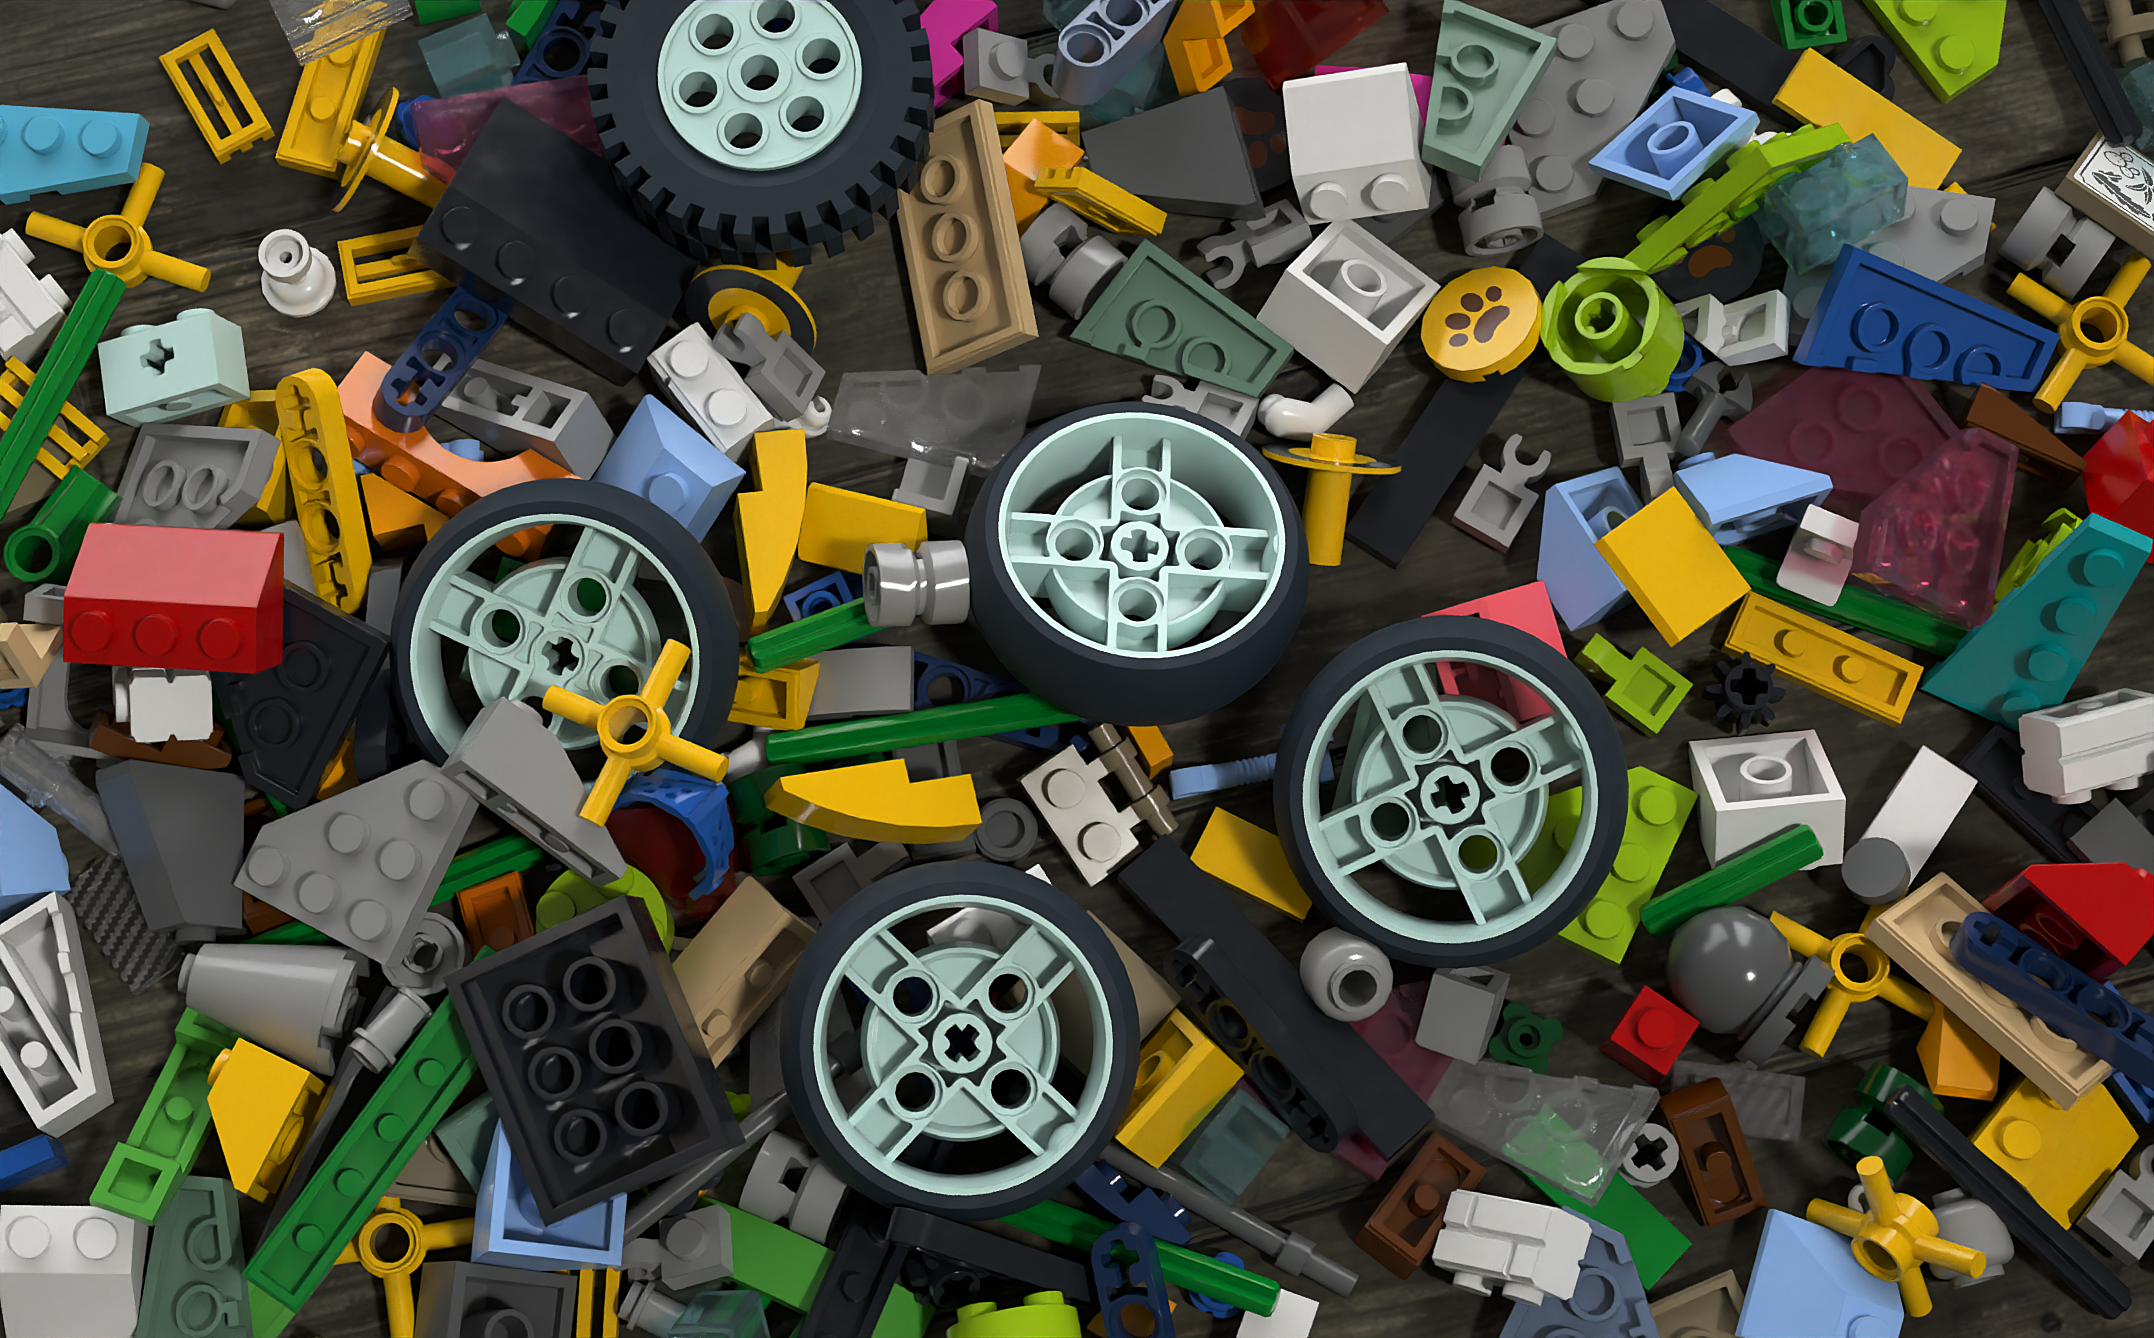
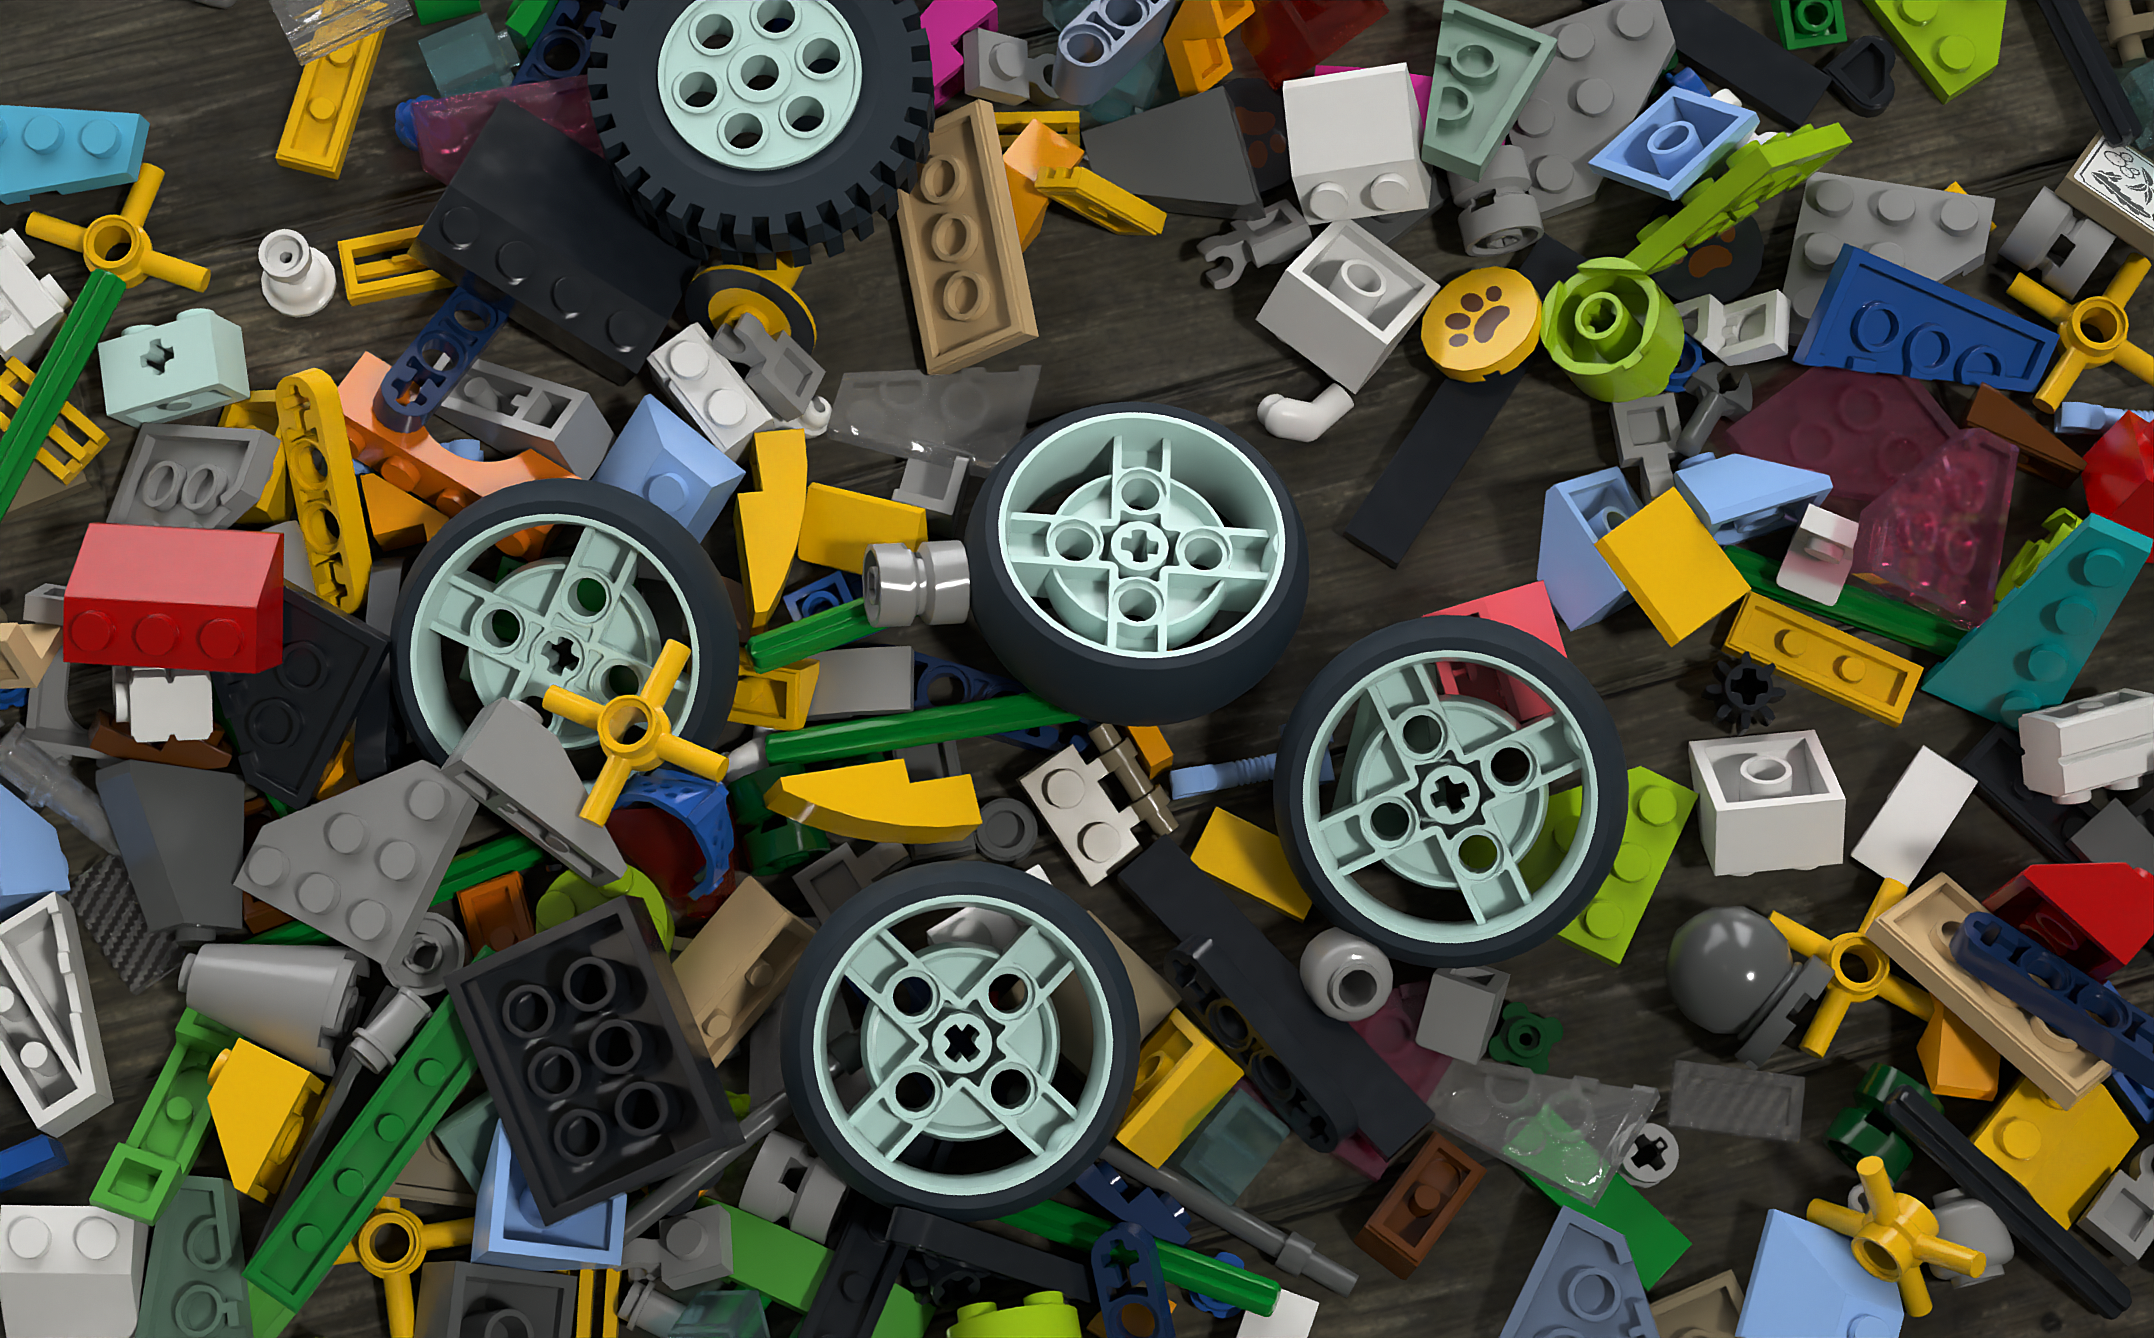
green piece [3,464,123,588] -> none
yellow tile [159,28,275,165] -> none
yellow piece [330,86,456,212] -> none
light grey wheel [1020,202,1128,320] -> none
sand green wing [1069,238,1295,399] -> none
light grey plate [1142,375,1259,440] -> none
yellow piece [1262,433,1402,566] -> none
white brick [1432,1189,1592,1307] -> none
light grey plate [1451,433,1551,554] -> none
lime plate [1572,633,1693,738] -> none
red brick [1599,985,1700,1086] -> none
green axle [1639,825,1824,939] -> none
reddish brown slope [1658,1077,1768,1229] -> none
clear light blue brick [1763,133,1908,277] -> none
yellow tile [1772,48,1962,190] -> none
dark grey tile [1841,837,1911,906] -> none

